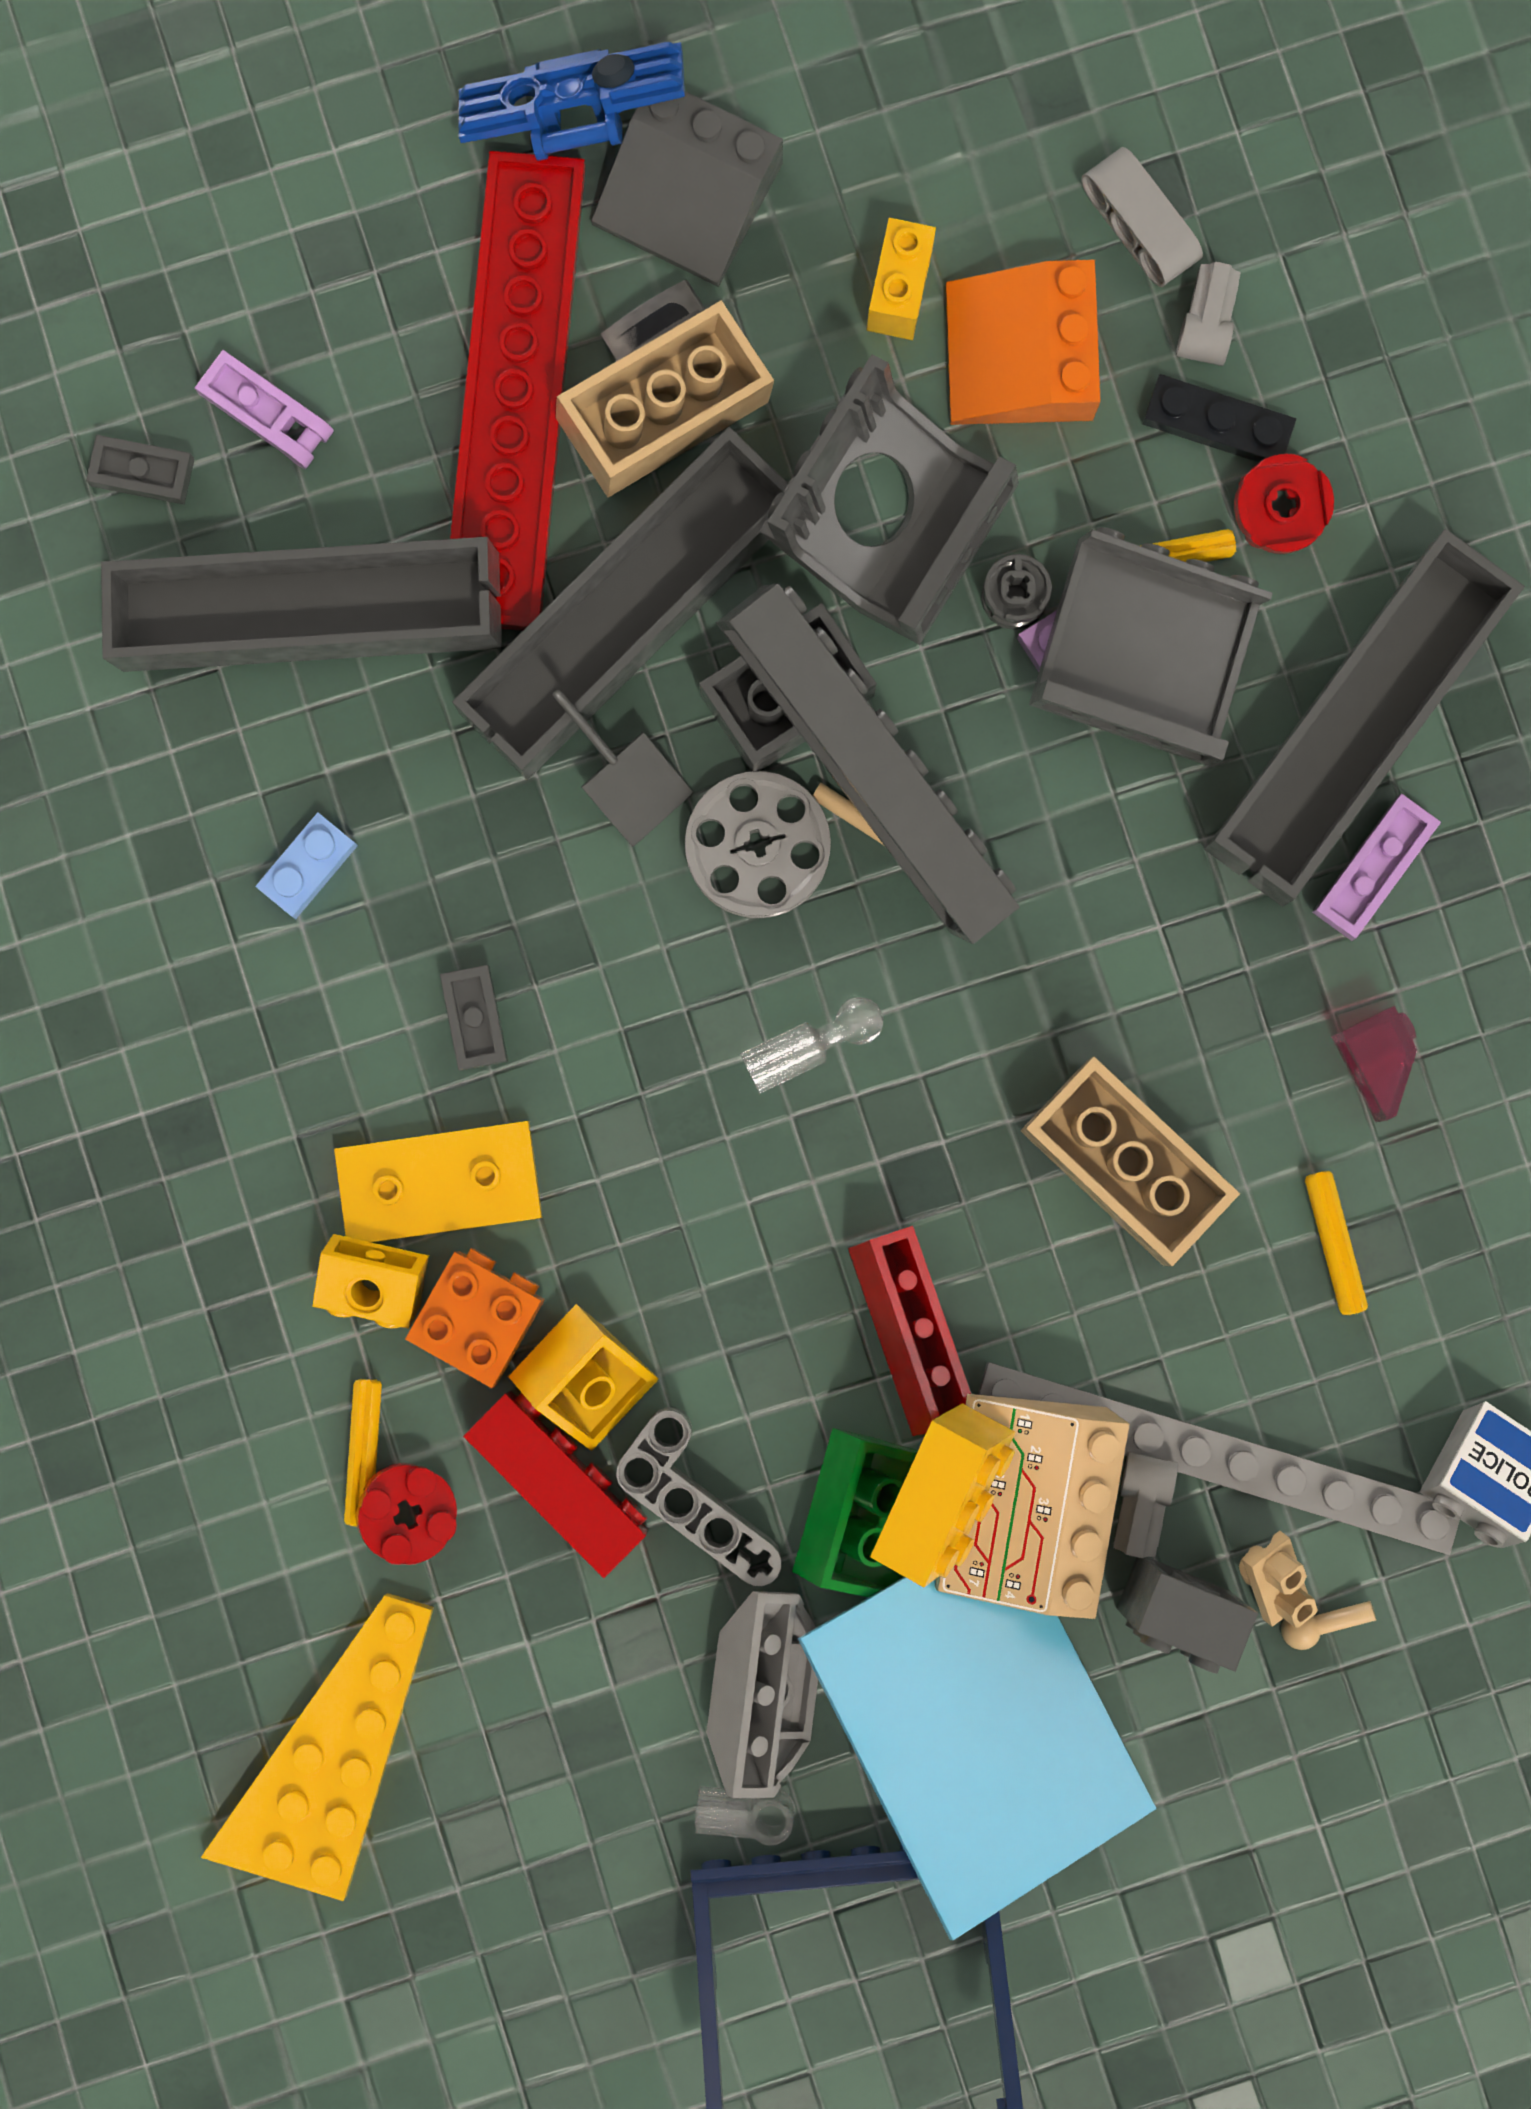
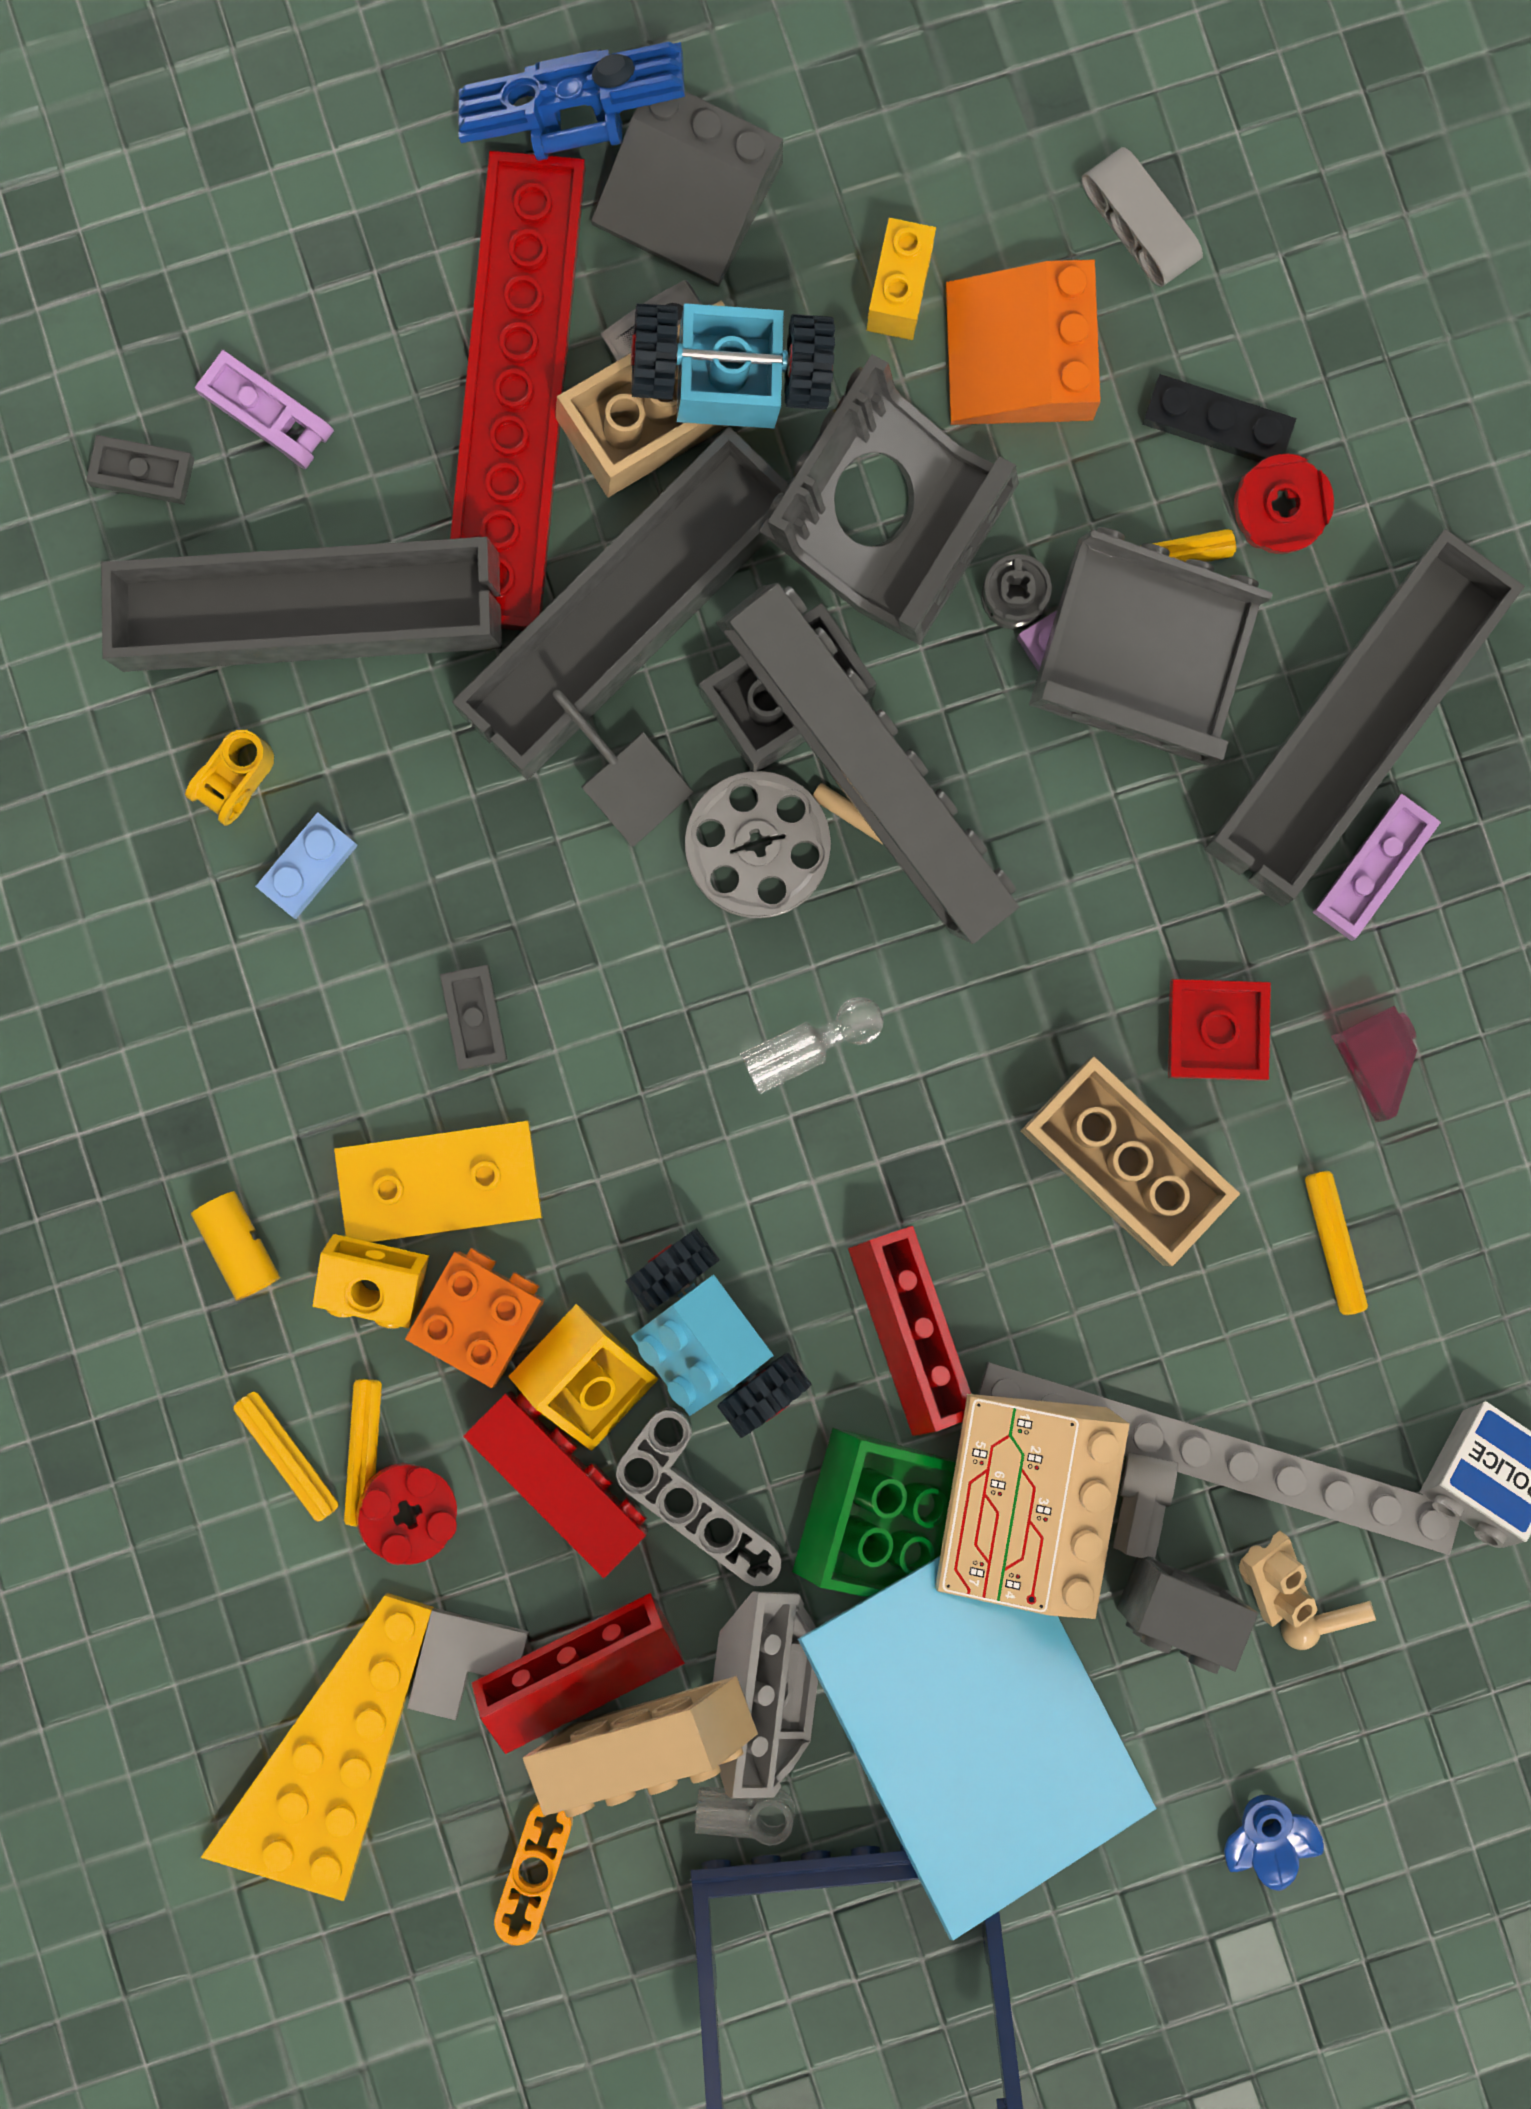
yellow brick [870,1403,1016,1587] -> none
light grey piece [1176,262,1241,366] -> none
none -> yellow piece [185,730,274,826]
none -> yellow pin [191,1191,281,1301]
none -> yellow axle [233,1391,339,1522]
none -> light grey tile [407,1608,529,1720]
none -> red brick [471,1593,685,1754]
none -> light orange beam [494,1801,573,1945]
none -> tan brick [523,1676,758,1818]
none -> brick [625,1228,812,1438]
none -> brick [631,303,835,429]
none -> red plate [1168,979,1271,1081]
none -> blue plate [1224,1795,1324,1891]

